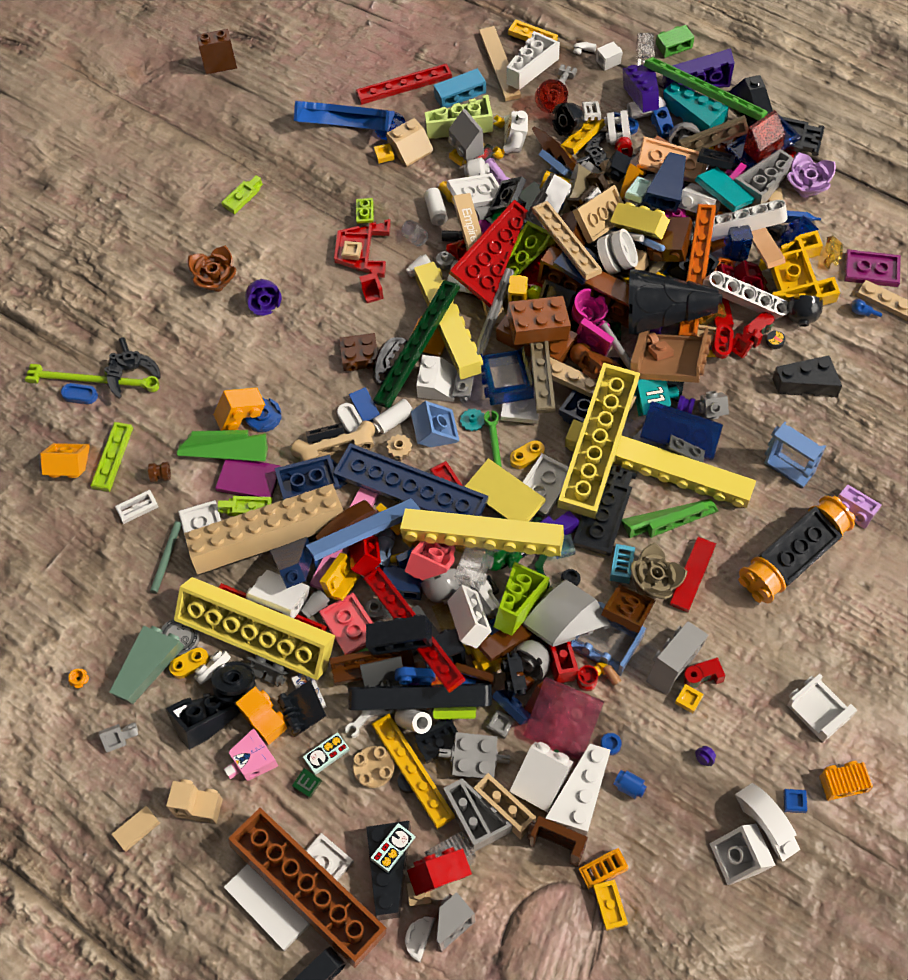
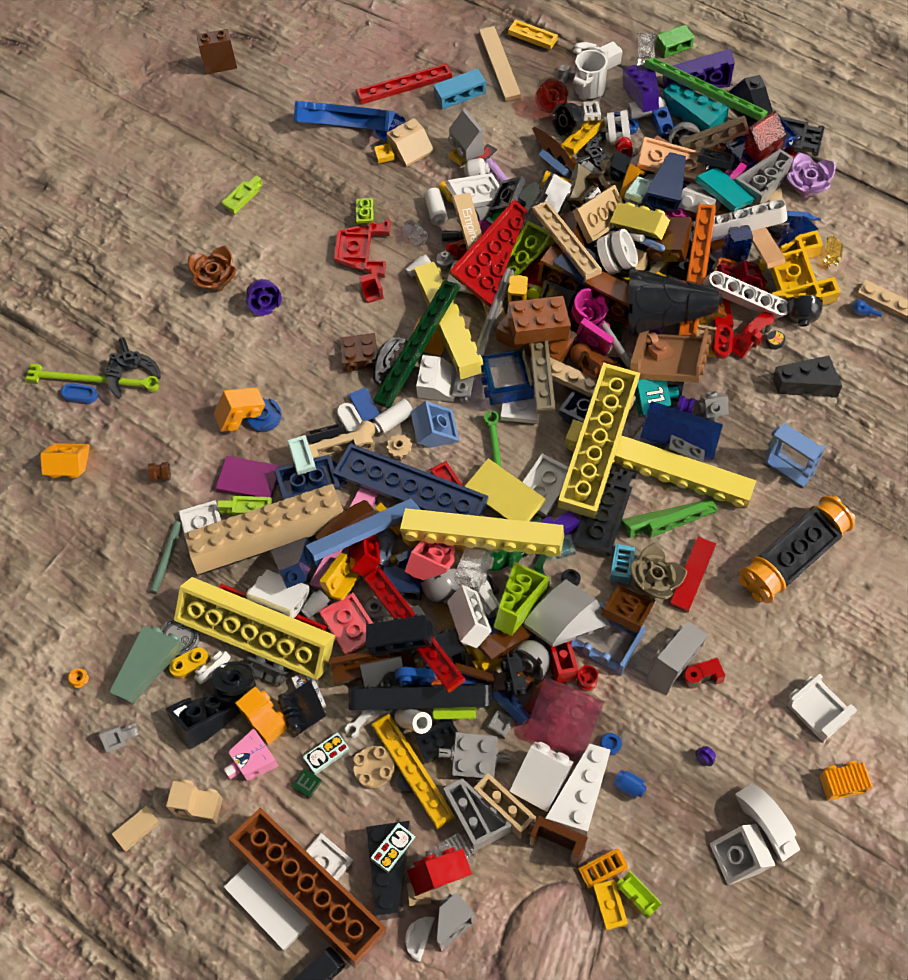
lime tile [90,422,133,492] -> none
white tile [115,490,158,524] -> none
bright green wedge [177,430,268,461] -> none
tan tile [341,241,362,260] -> none
yellowish green wedge [425,95,493,139] -> none
teal piece [460,408,485,431] -> none
white torso [492,111,528,159] -> none
white wedge [507,31,560,90] -> none
yellow plate [510,440,545,469] -> none
medium nougat arm [593,662,622,686] -> none
yellow plate [675,684,704,713] -> none
blue tile [783,789,807,813] -> none
lavender bracket [838,485,882,529] -> none
magenta tile [844,249,901,287] -> none
none -> light aqua tile [287,435,316,475]
none -> white container [573,47,609,101]
none -> lime hinge [616,871,662,919]

